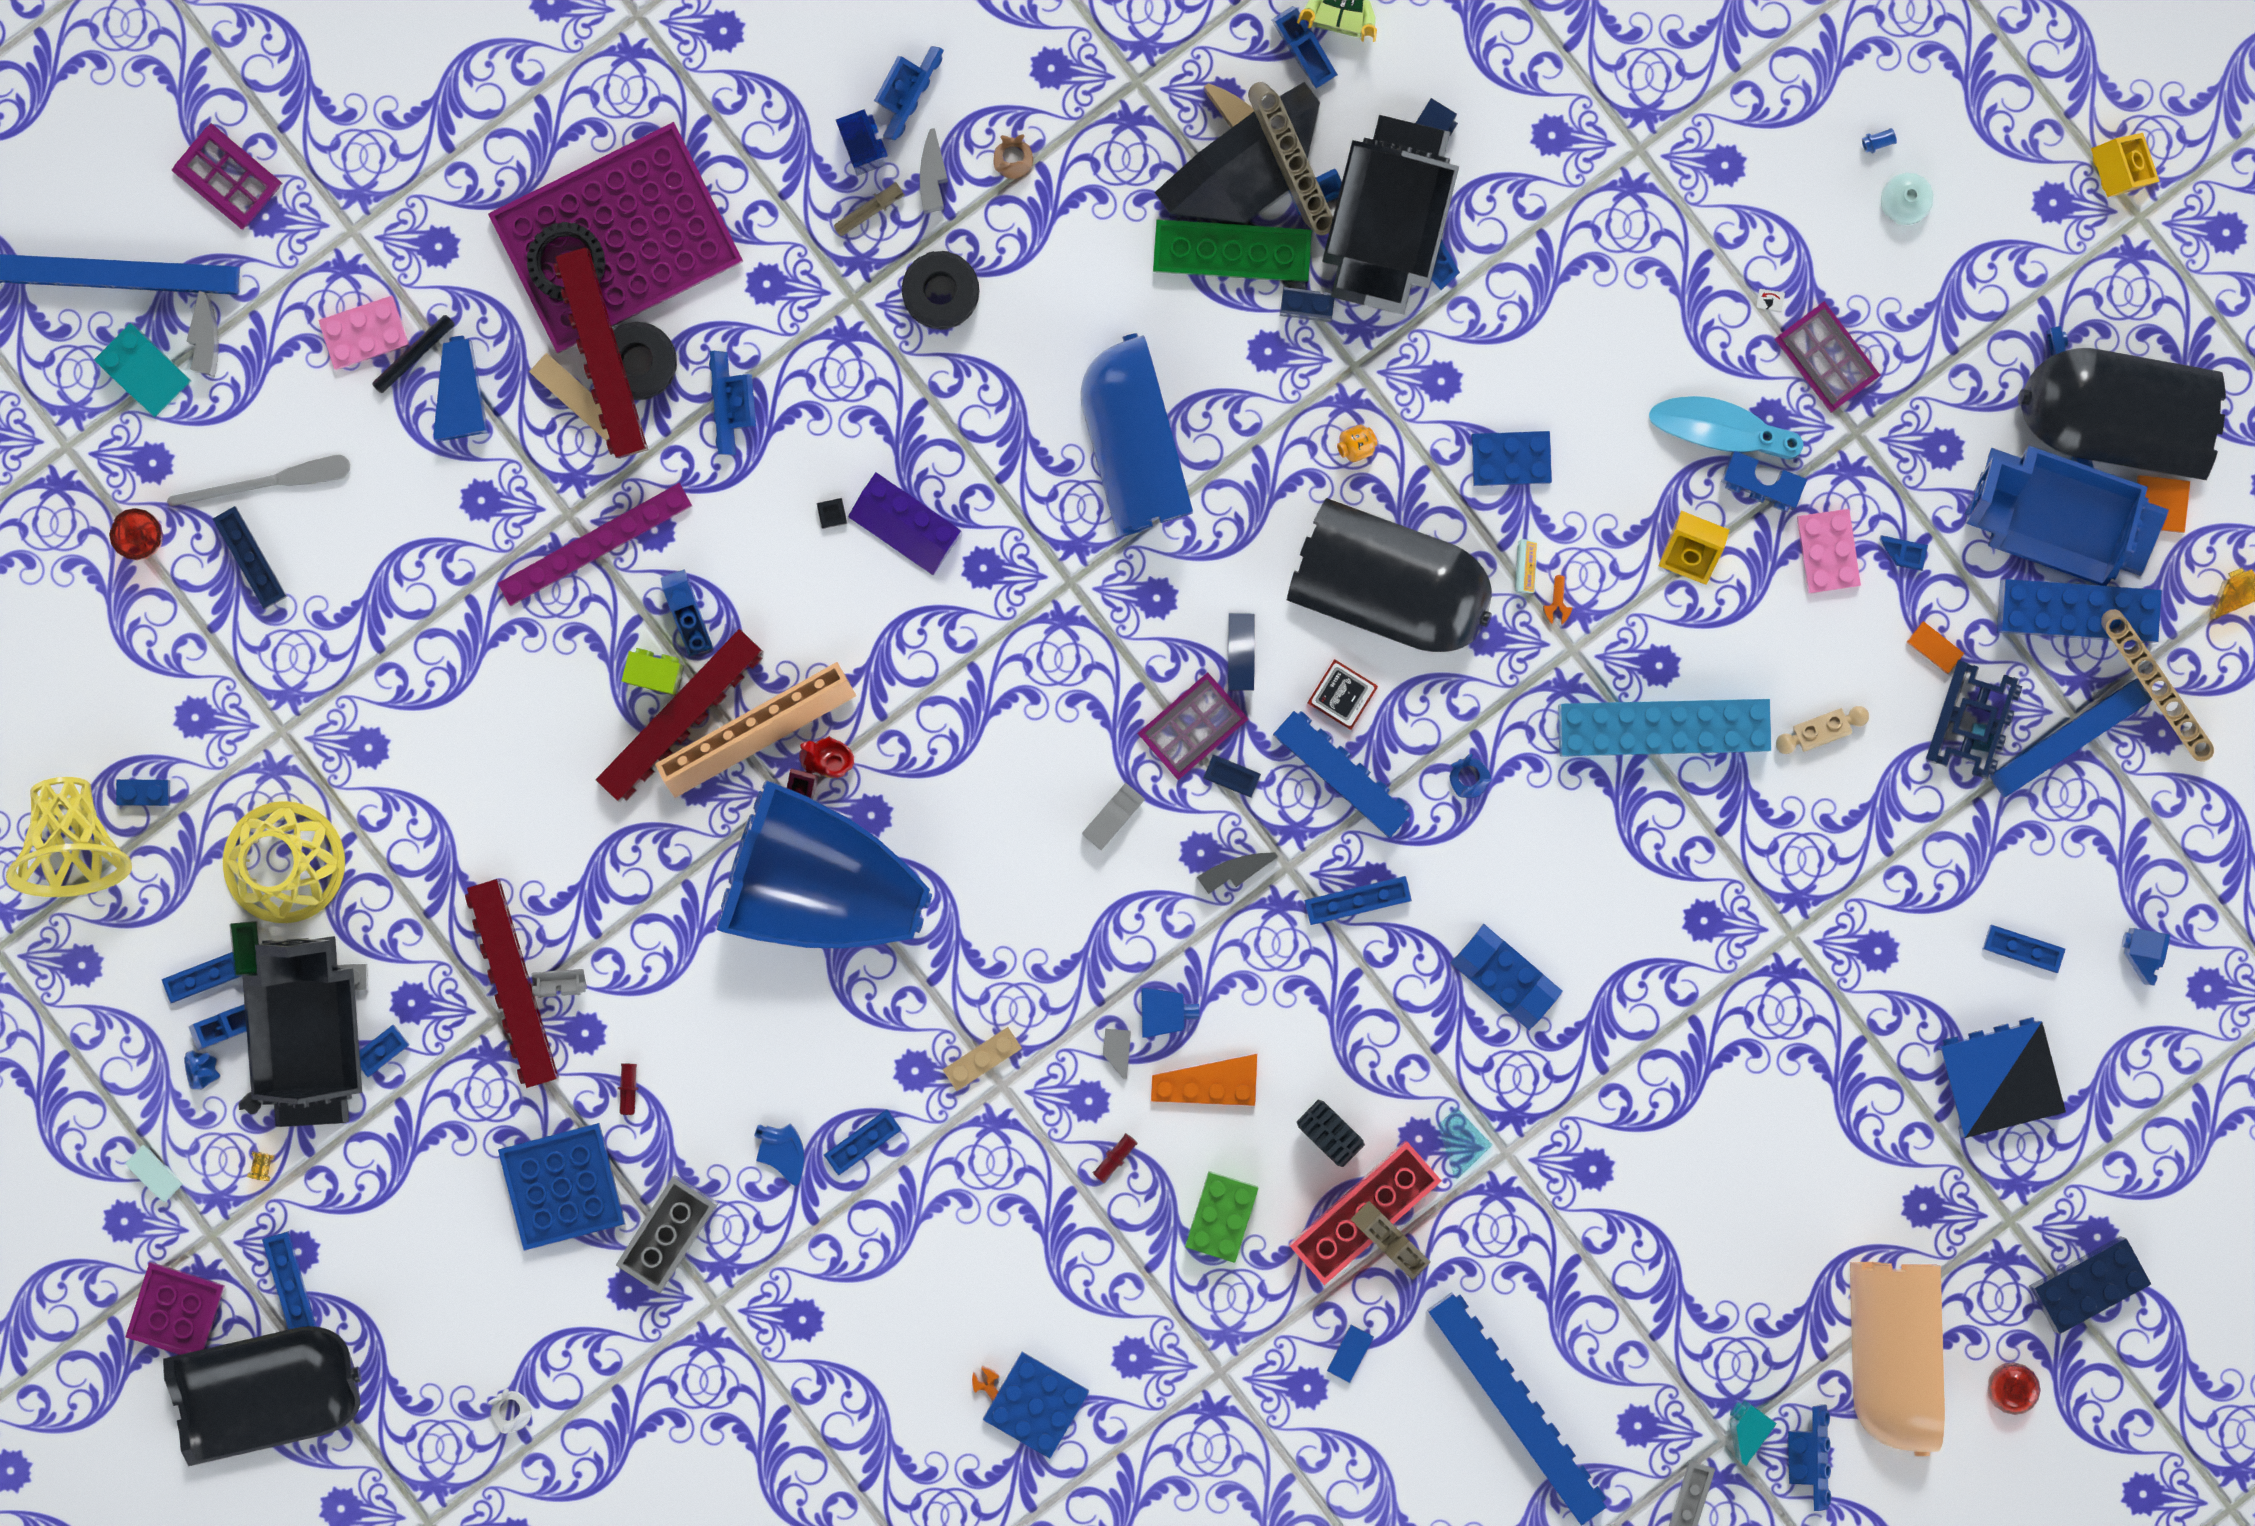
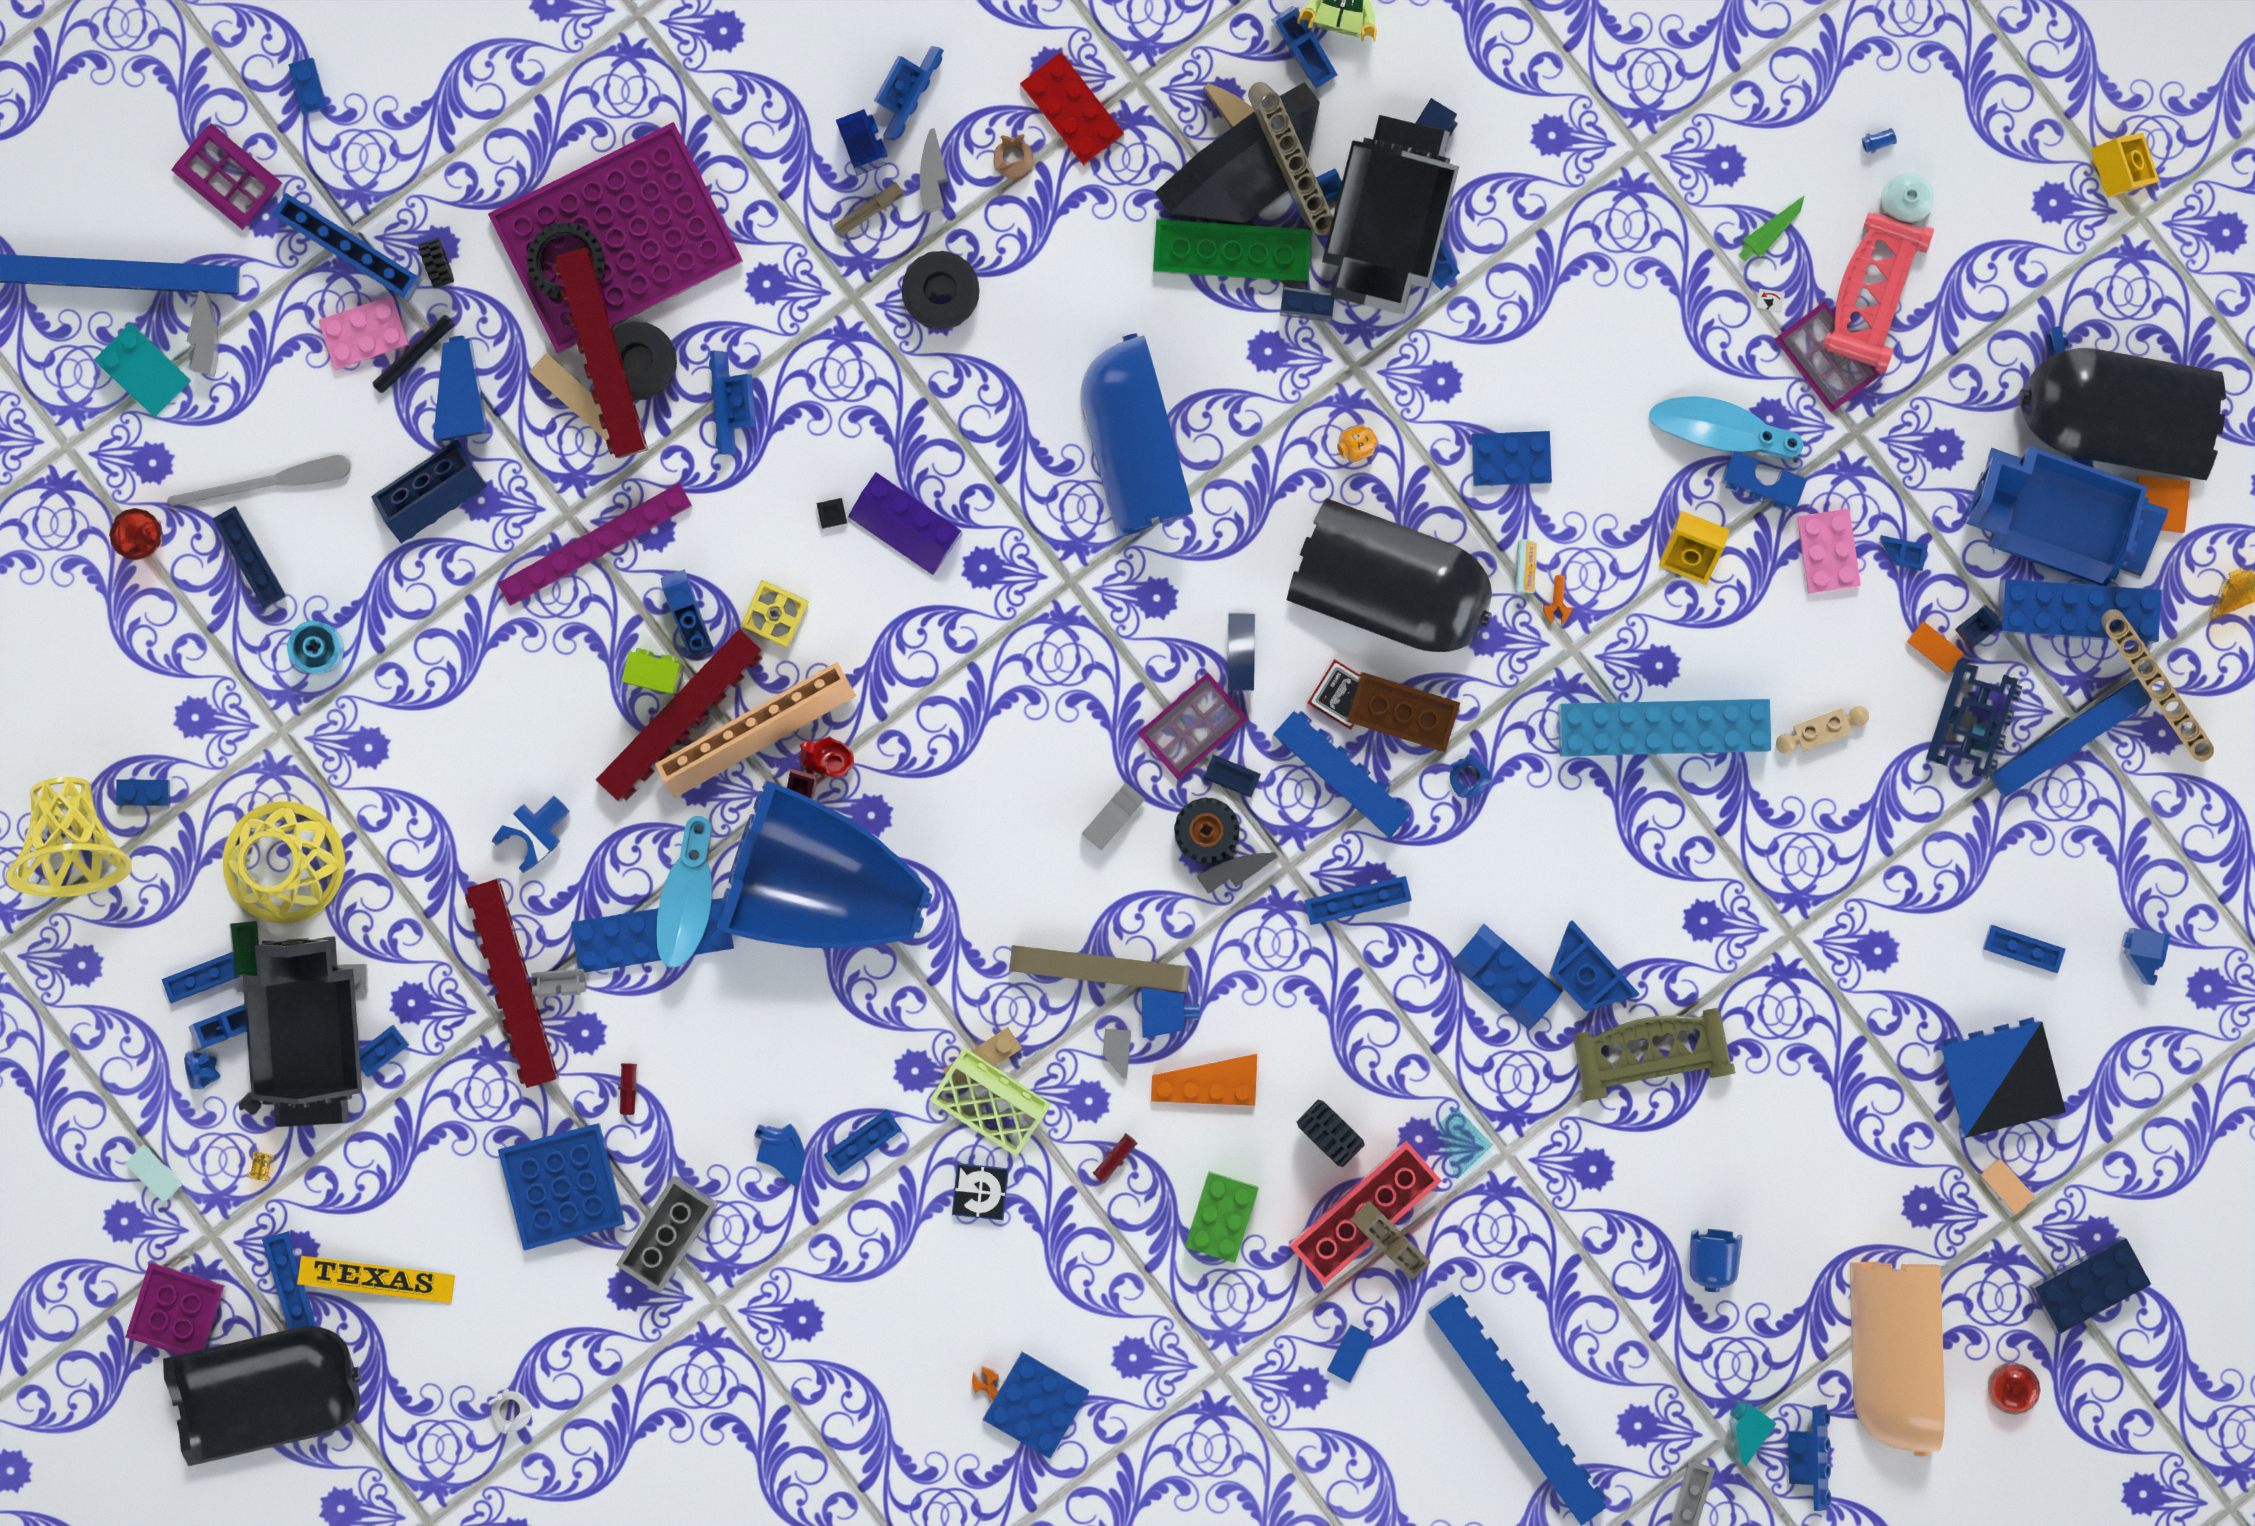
none -> blue brick [272,193,422,302]
none -> medium azure brick [287,621,344,674]
none -> blue plate [288,57,329,115]
none -> yellow sticker [297,1256,455,1303]
none -> dark blue slope [371,439,488,544]
none -> black tyre [418,238,454,289]
none -> blue connector [491,795,570,873]
none -> blue plate [571,898,734,973]
none -> medium azure plant [657,816,712,968]
none -> light yellow piece [740,580,809,649]
none -> yellowish green fence [930,1048,1051,1157]
none -> tile [952,1163,1009,1221]
none -> dark tan beam [1009,945,1190,992]
none -> red plate [1020,52,1124,166]
none -> black wheel [1174,797,1240,863]
none -> reddish brown plate [1346,672,1460,752]
none -> blue wing [1549,920,1640,1011]
none -> olive piece [1573,1008,1736,1102]
none -> blue cylinder [1689,1229,1743,1293]
none -> bright green bar [1738,195,1805,261]
none -> coral piece [1822,212,1934,373]
none -> dark blue bracket [1955,605,2002,649]
none -> light nougat tile [1980,1158,2035,1215]

